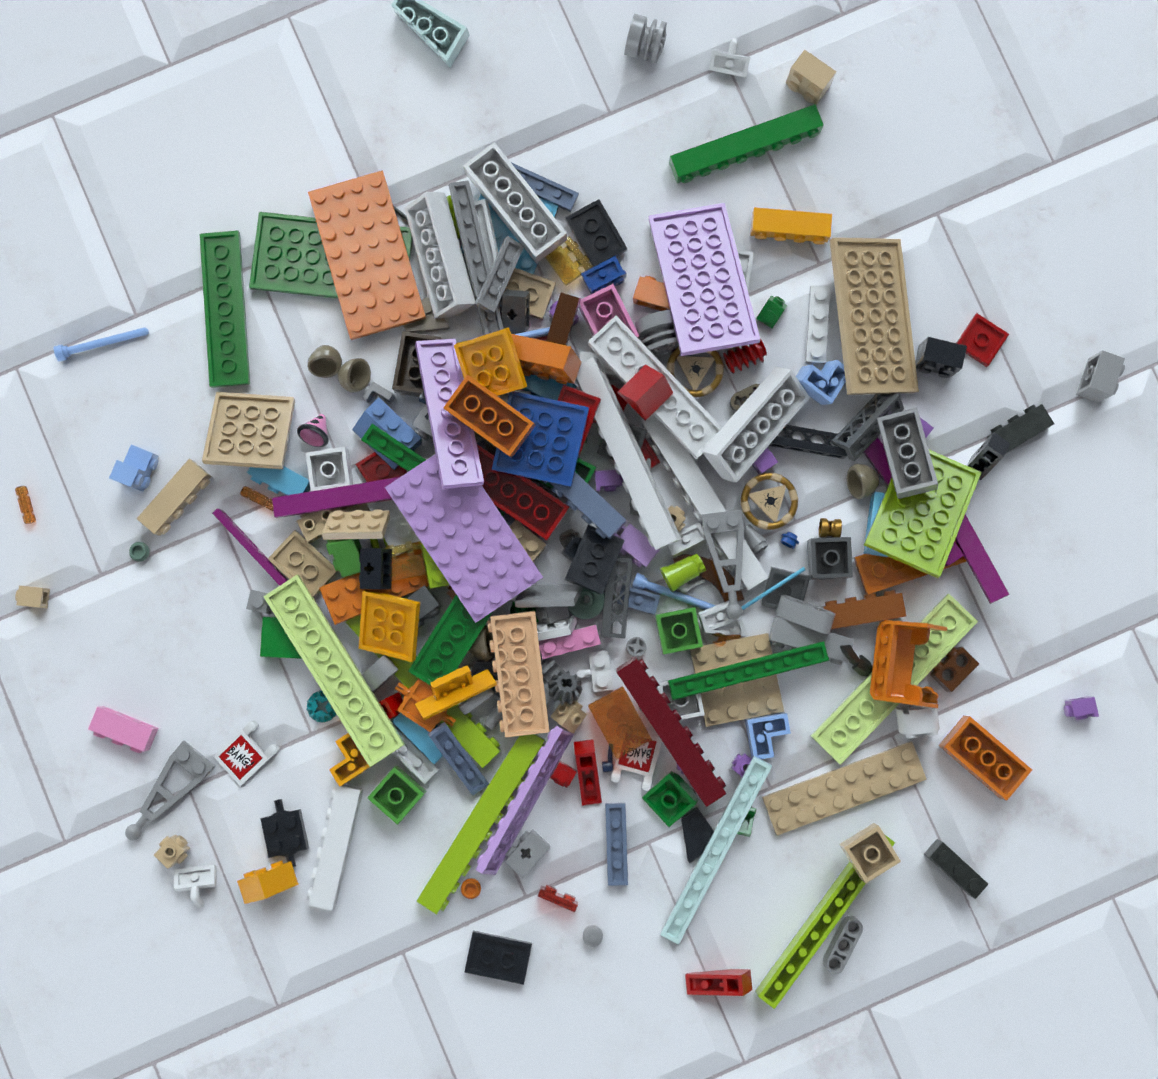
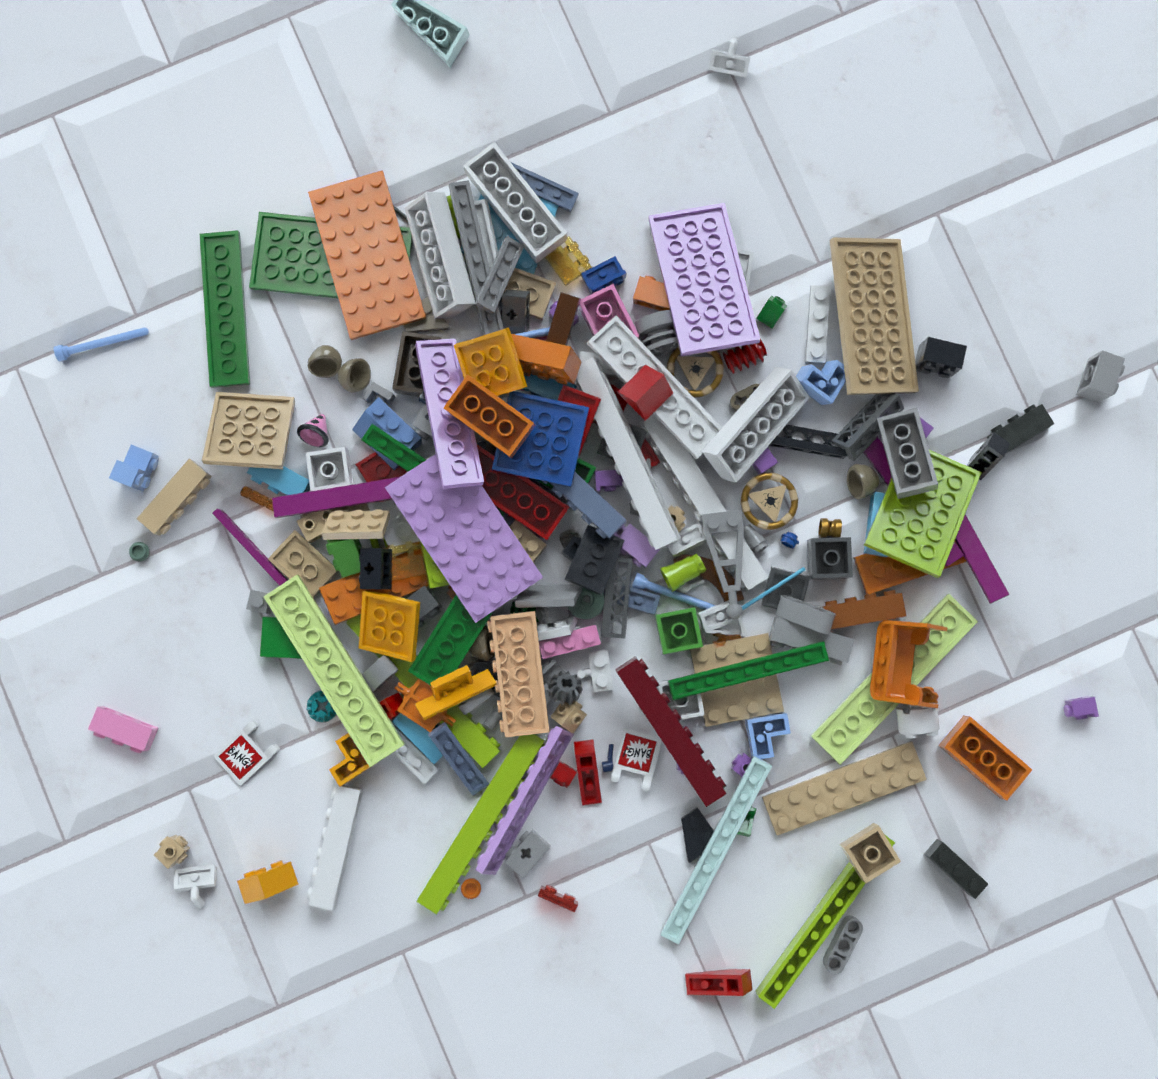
clear orange axle [15,486,36,524] -> none
tan brick [15,585,50,608] -> none
light grey plate [125,741,215,840] -> none
black plate [260,799,309,867] -> none
bright green brick [367,765,427,825] -> none
black plate [464,930,532,985] -> none
black plate [565,199,628,267] -> none
light grey piece [583,925,603,947] -> none
clear orange brick [588,686,652,760] -> none
sand blue plate [605,803,628,886] -> none
light grey wheel [624,14,667,63] -> none
light grey wheel [626,637,646,657] -> none
green slope [642,771,699,827] -> none
green brick [669,104,824,183] -> none
light orange brick [750,207,832,244] -> none
tan brick [785,49,837,105] -> none
pearl dark grey piece [840,644,873,677] -> none
reddish brown brick [930,647,979,692] -> none
red tile [956,313,1009,367] -> none

